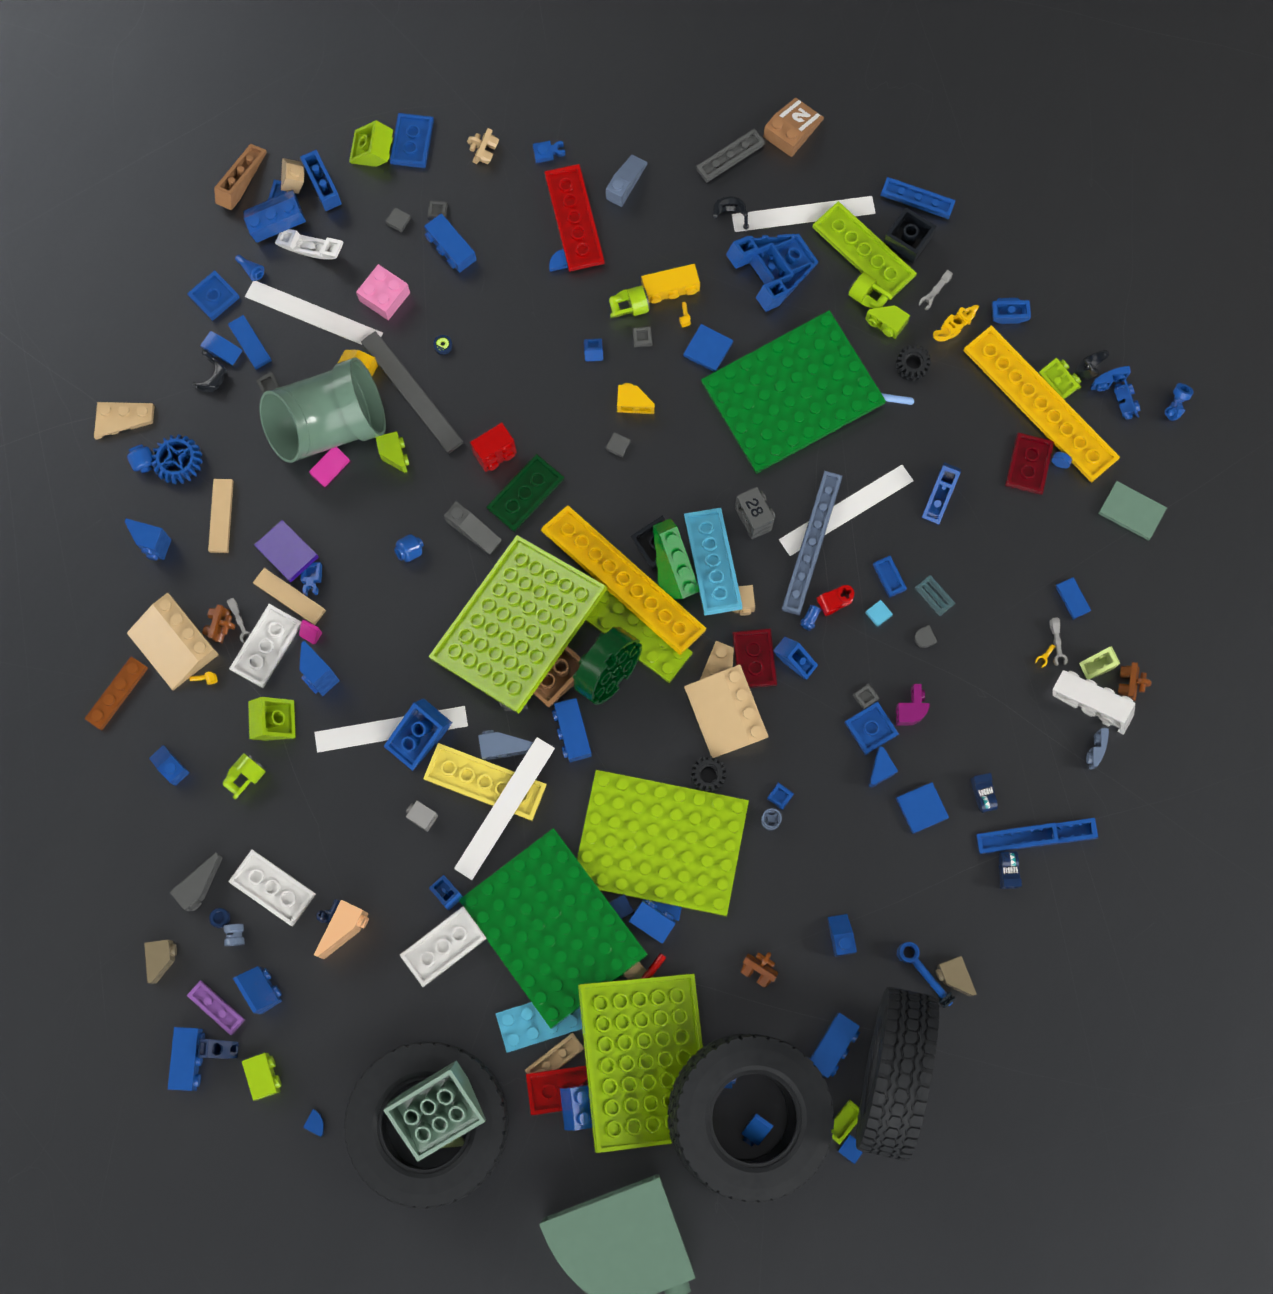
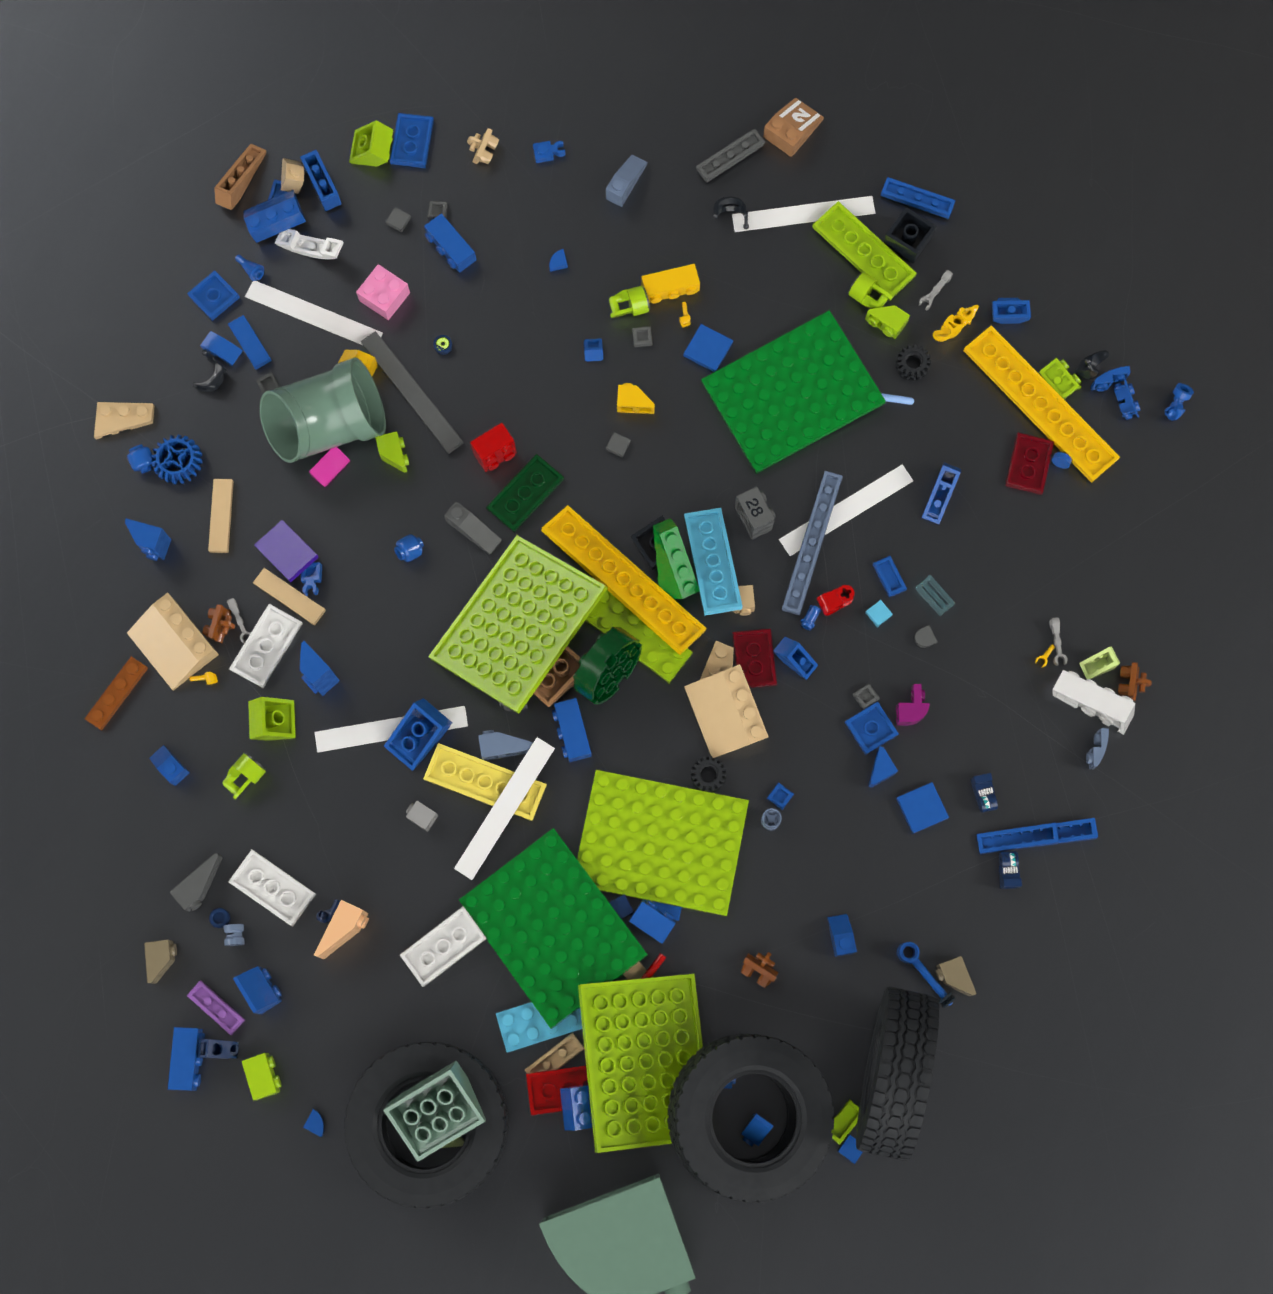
dark pink slope [299,620,322,644] -> none
blue slope [429,875,463,911] -> none
red plate [544,164,604,272] -> none
blue wedge [726,234,818,312] -> none
blue brick [810,1013,860,1078] -> none
blue tile [1055,577,1091,620] -> none
sand green tile [1098,481,1167,541] -> none

